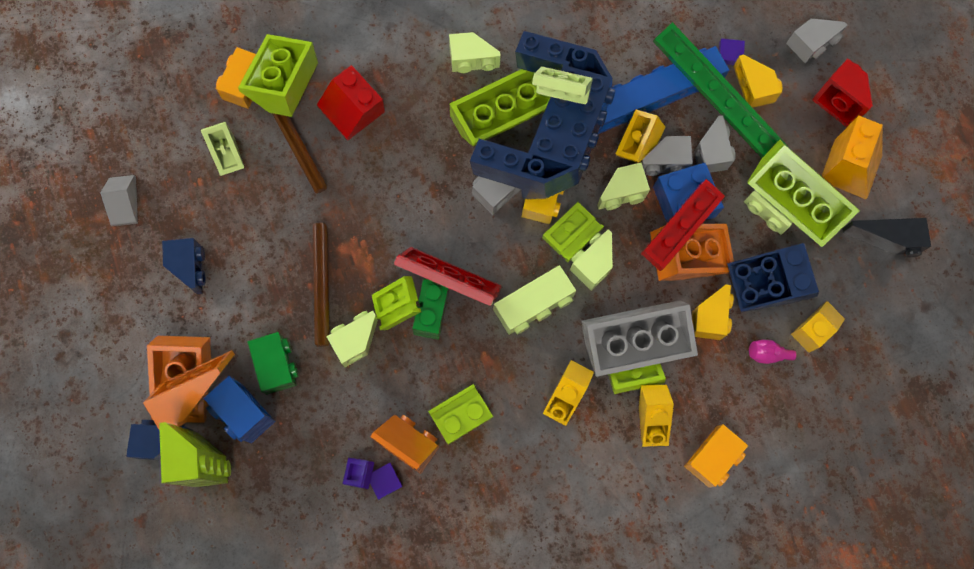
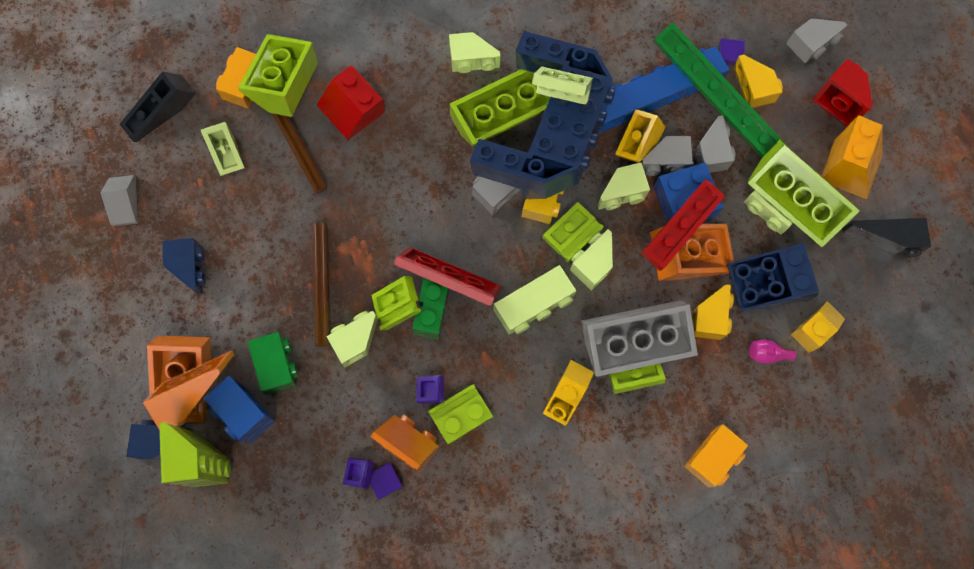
yellow slope [639,385,674,447] -> none
none -> black slope [120,71,196,142]
none -> dark purple tile [416,375,444,404]

